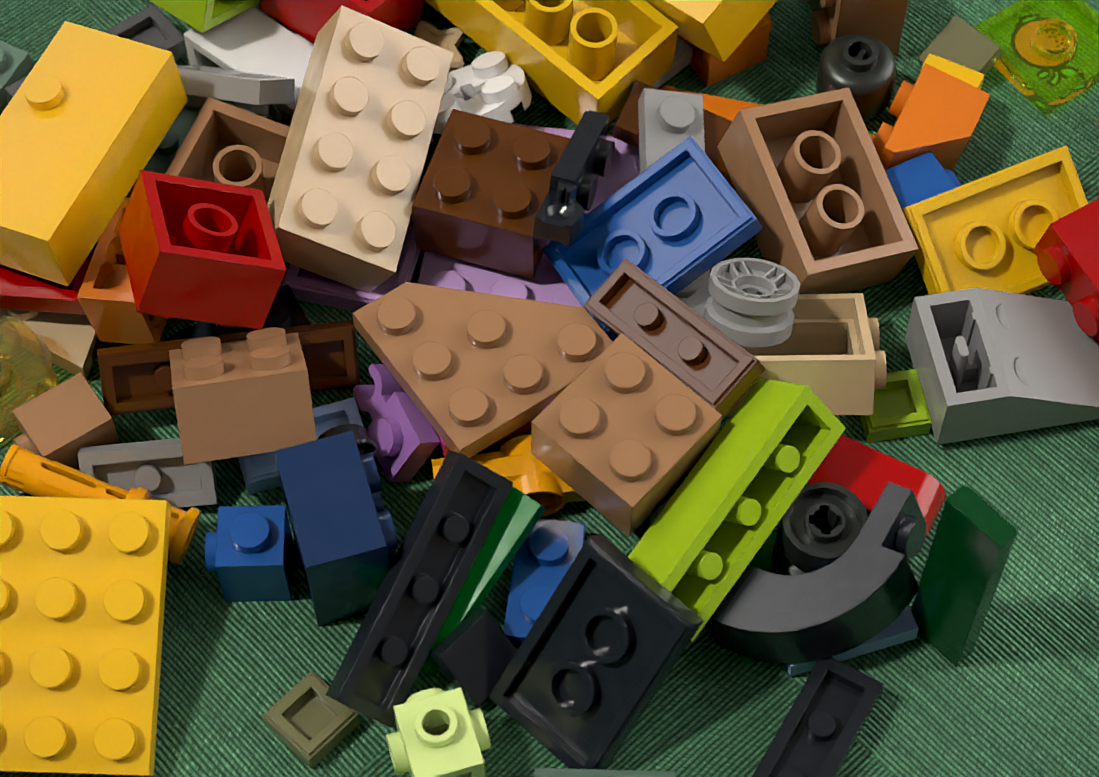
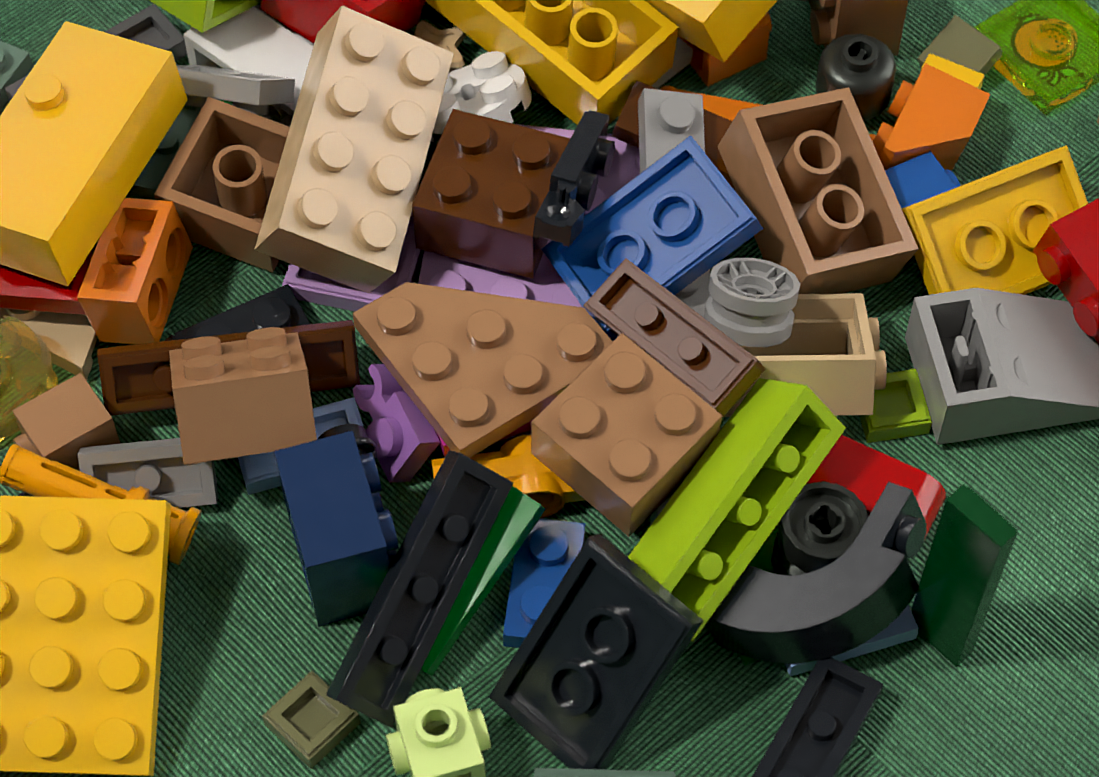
red brick [119,170,286,330] -> none
blue brick [205,505,293,602] -> none
black tile [429,608,517,707] -> none

